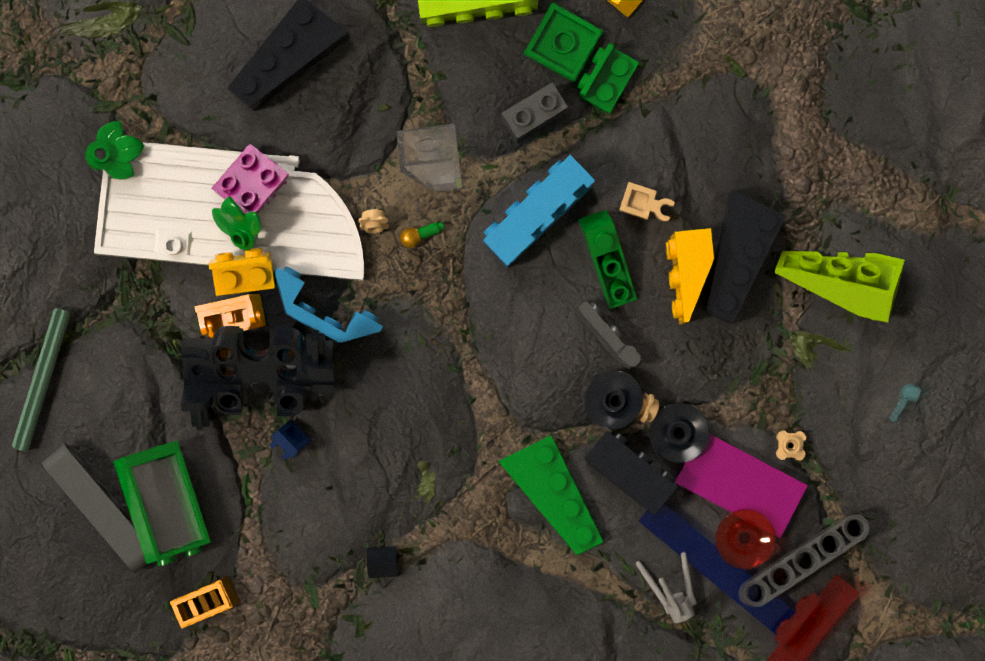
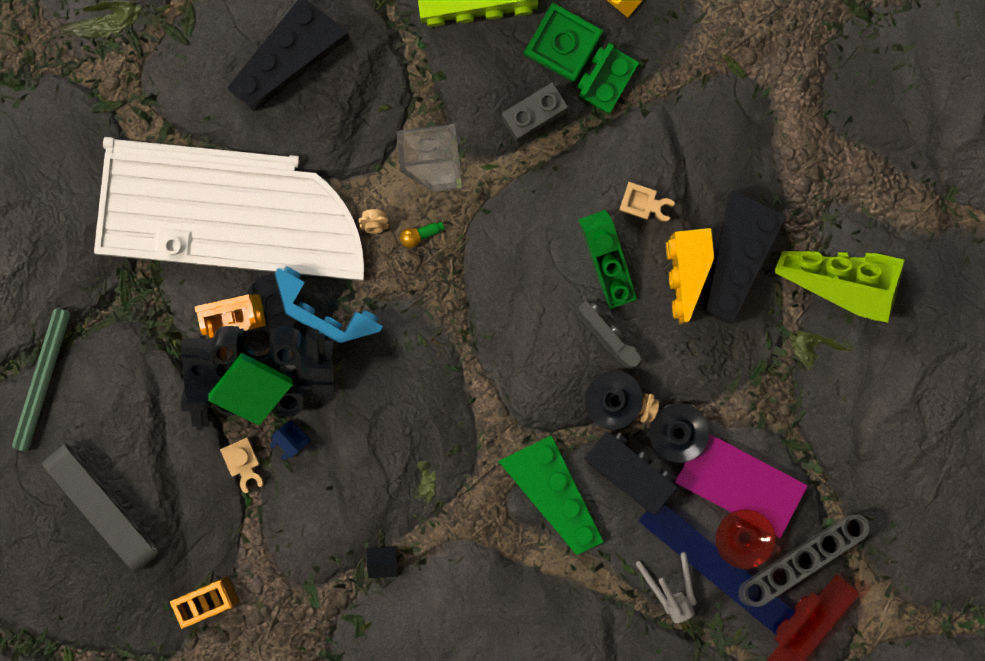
green plate [85,121,144,180] -> none
window [113,440,211,567] -> none
yellow bracket [209,248,276,296] -> none
hinge [211,144,289,214] -> none
green plate [212,196,262,250] -> none
dark azure wedge [483,155,595,268] -> none
tan plate [776,431,806,460] -> none
clear light blue hand [889,384,921,422] -> none
none -> green tile [208,353,293,426]
none -> tan plate [220,437,264,494]

